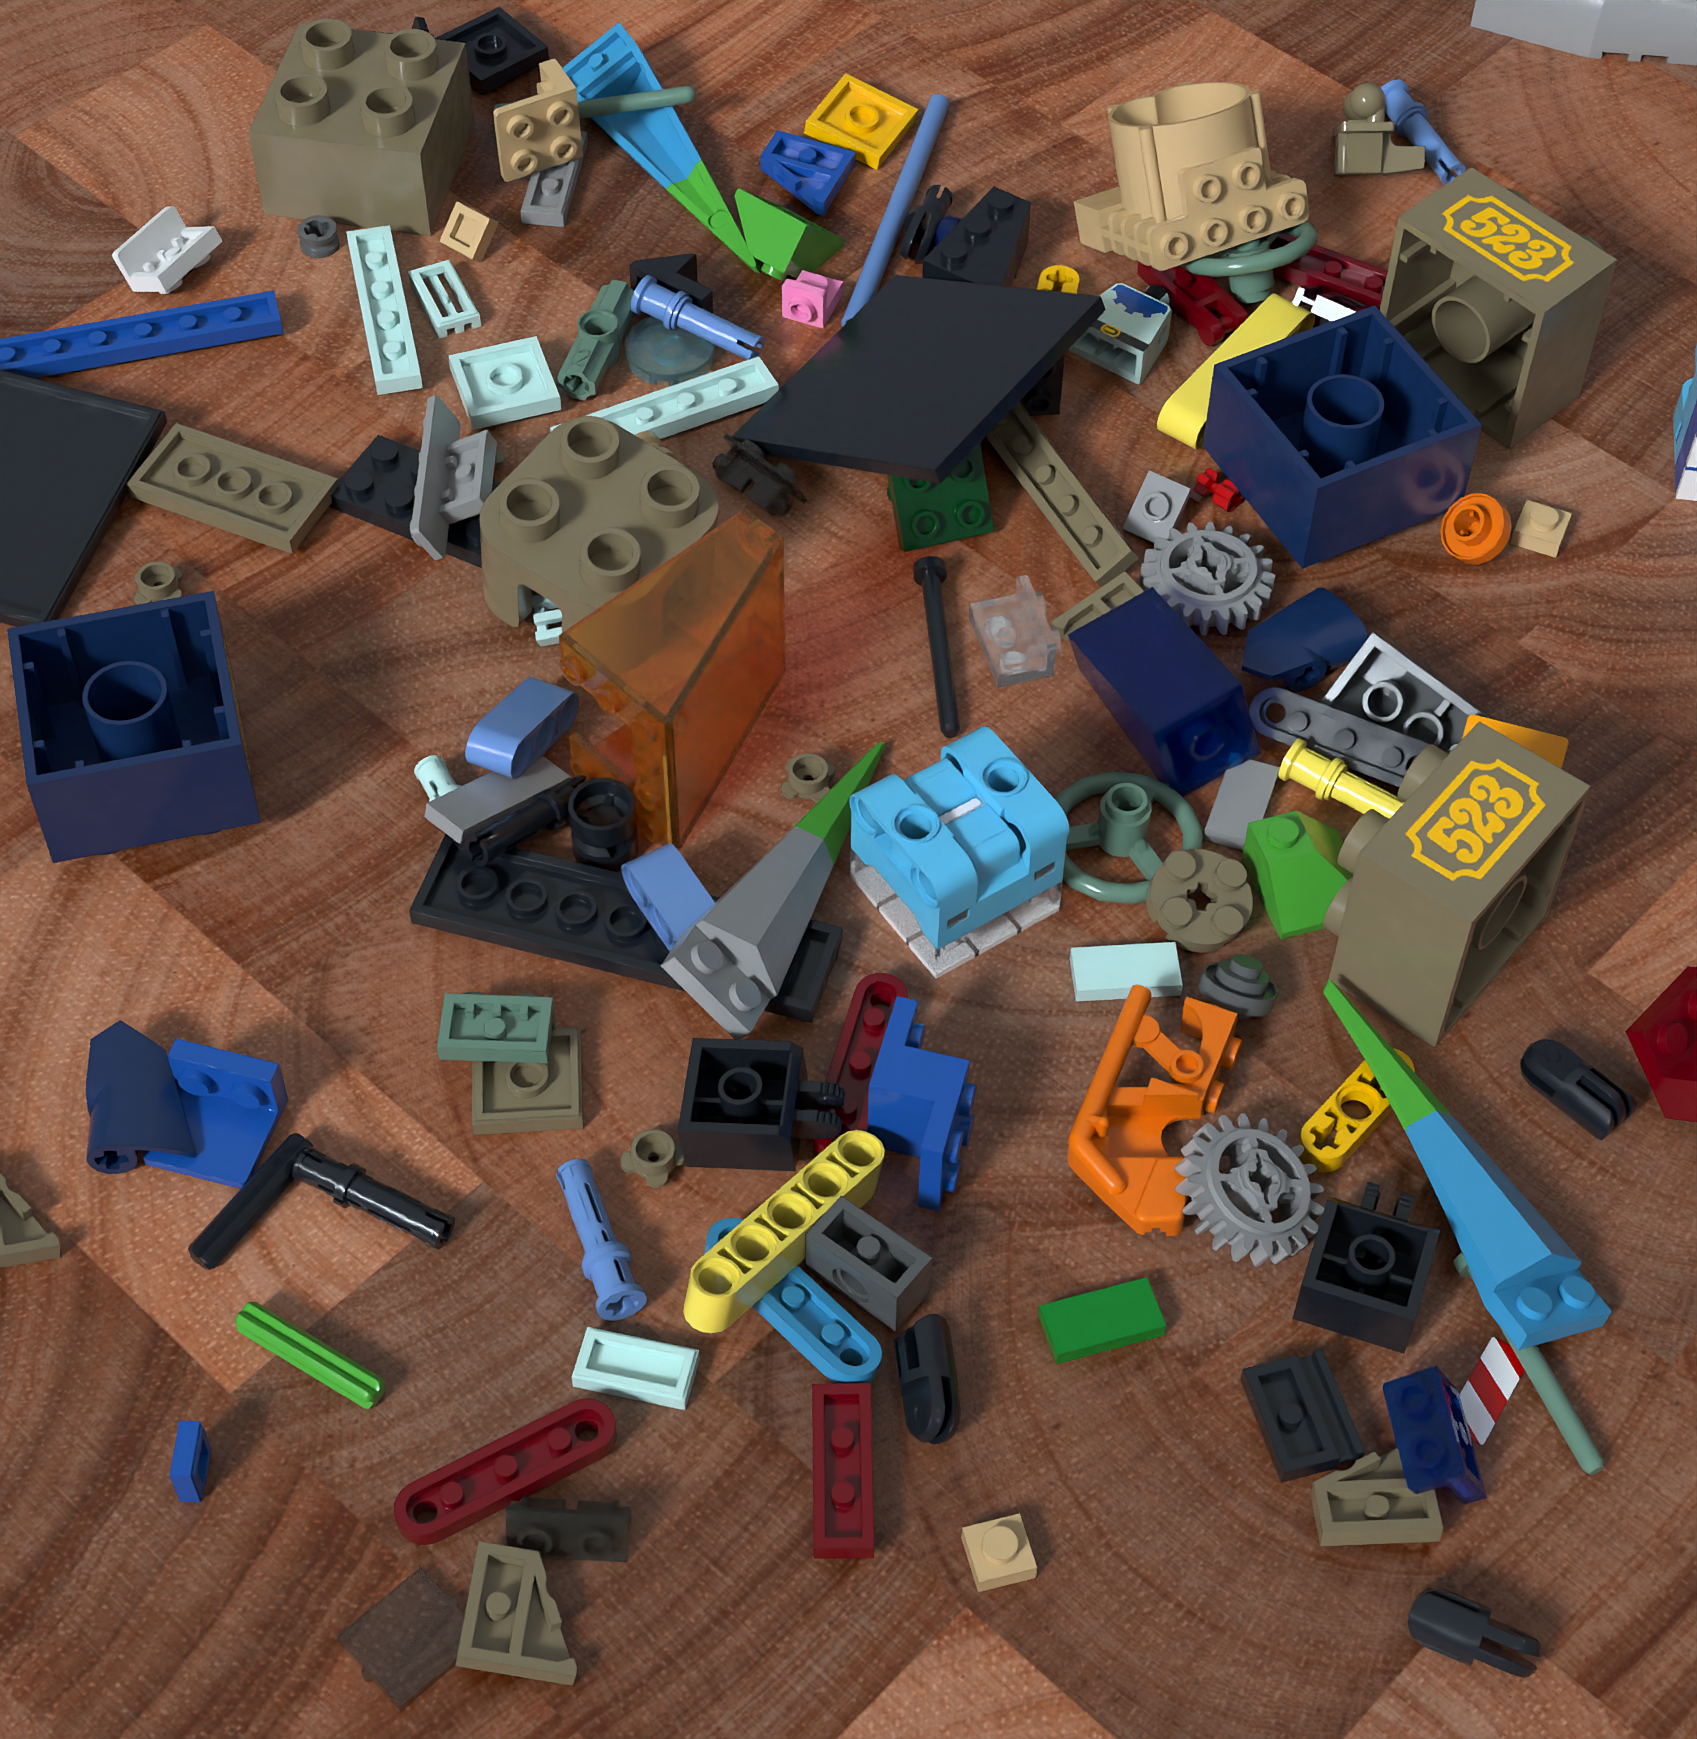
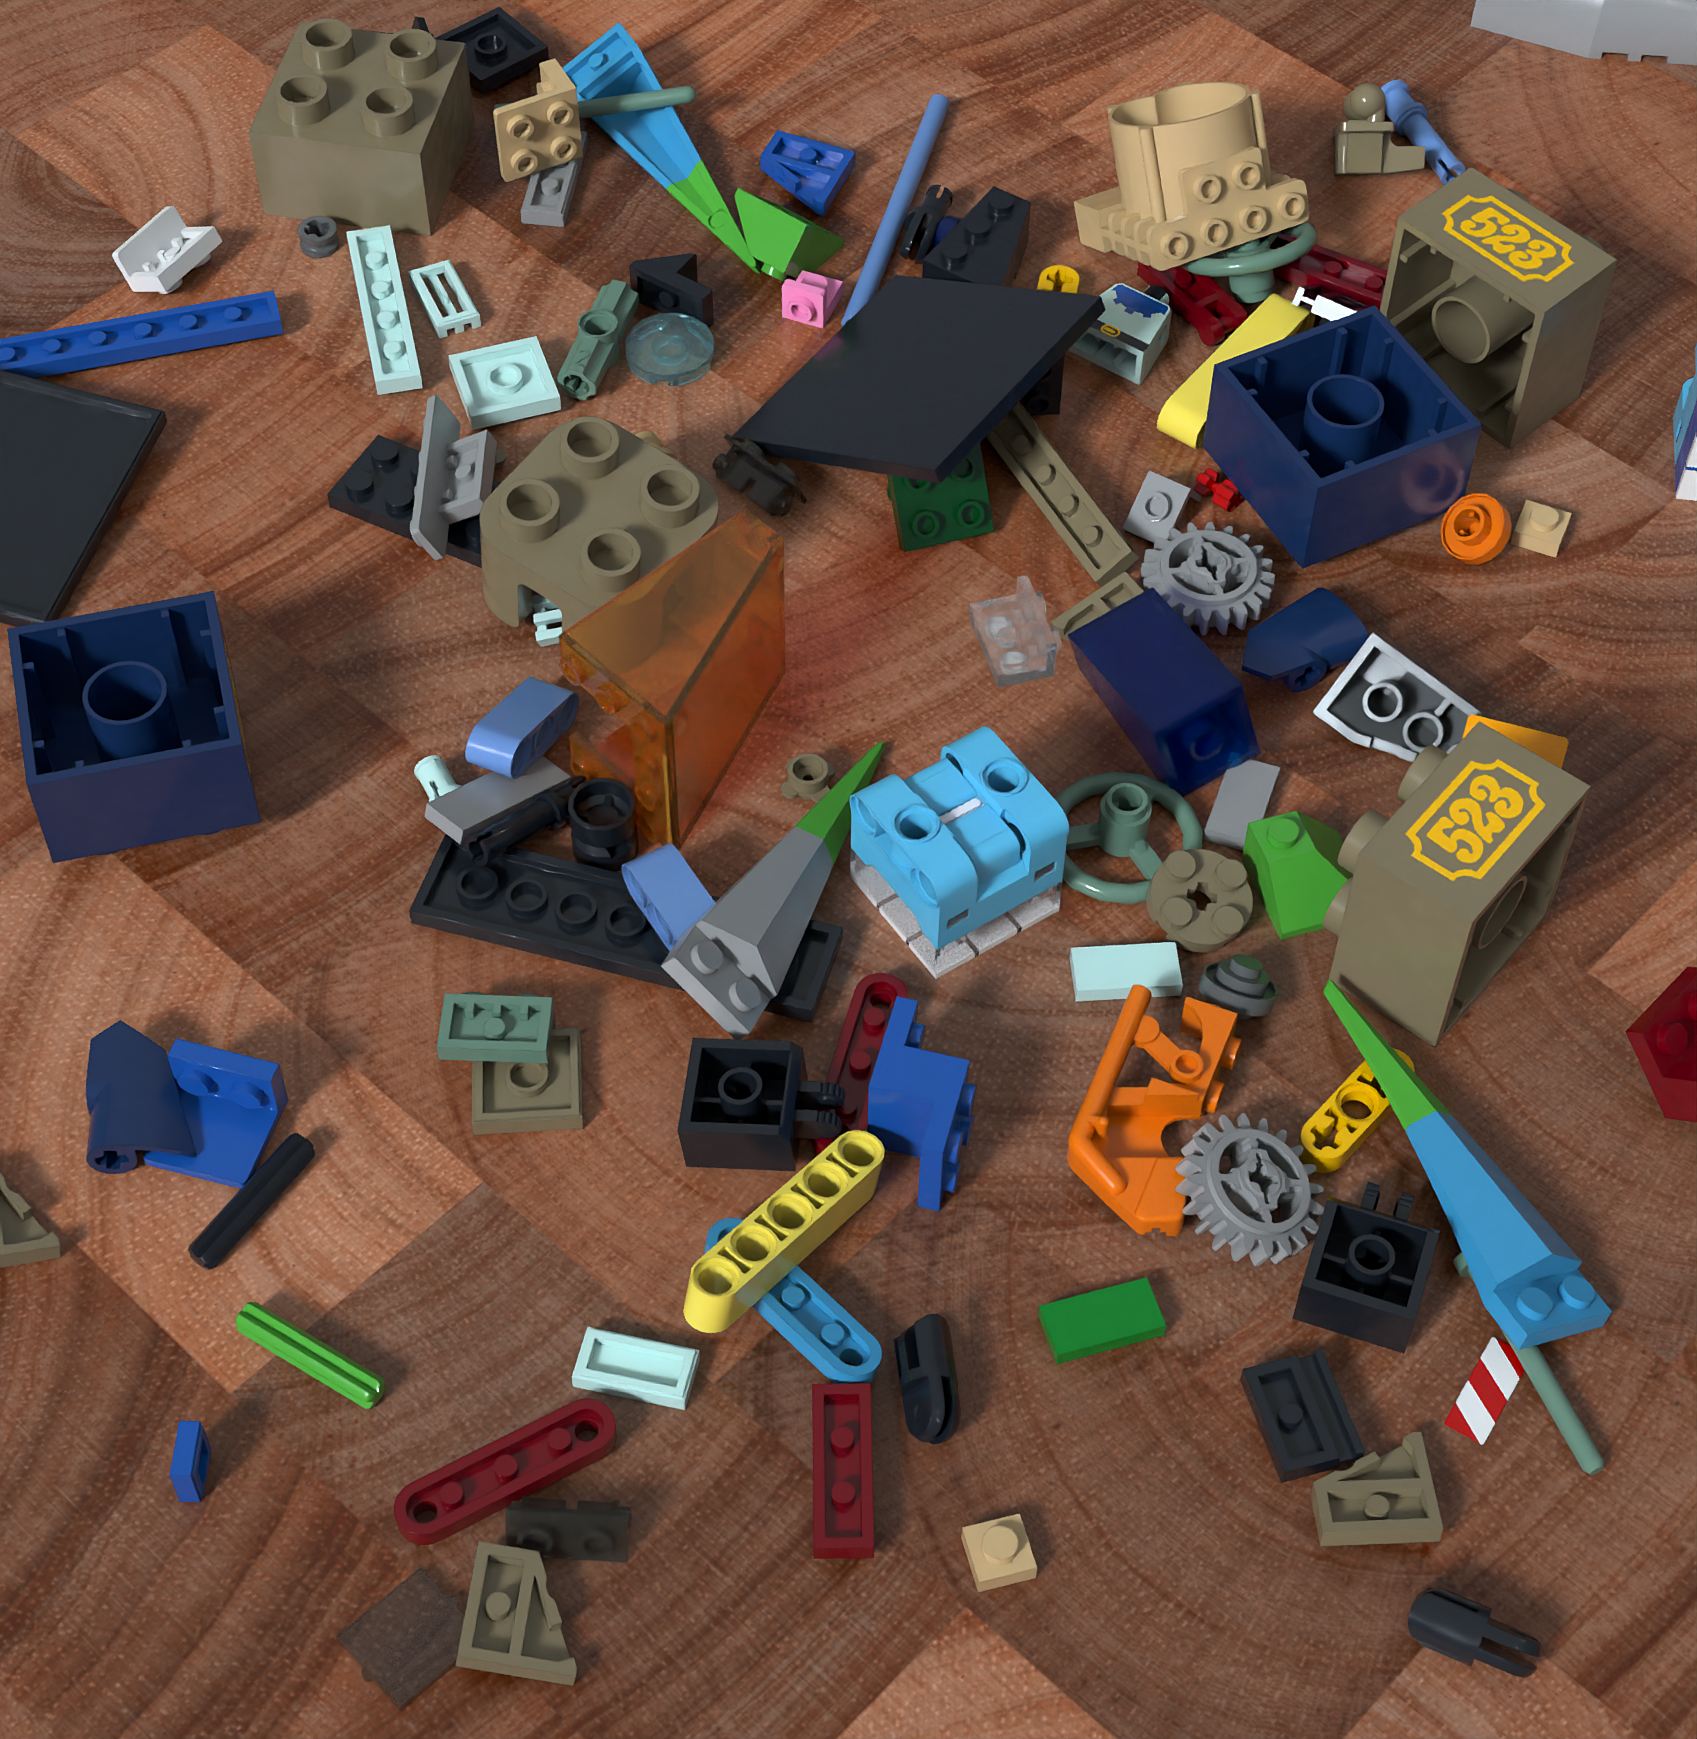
dark tan plate [126,423,339,554] -> none
dark tan plate [133,561,183,605] -> none
black pin [292,1146,455,1250] -> none
tan plate [439,201,499,262] -> none
light aqua plate [550,356,779,439] -> none
medium blue pin [556,1159,647,1321] -> none
dark tan plate [620,1129,685,1188] -> none
medium blue pin [630,275,764,360] -> none
yellow plate [804,73,919,170] -> none
dark grey brick [805,1196,932,1332] -> none
black bar [913,556,960,738] -> none
plate [1249,687,1430,787] -> none
light yellow pin [1278,738,1404,819] -> none
clear blue bracket [1382,1365,1487,1505] -> none
black arm [1520,1039,1637,1140] -> none

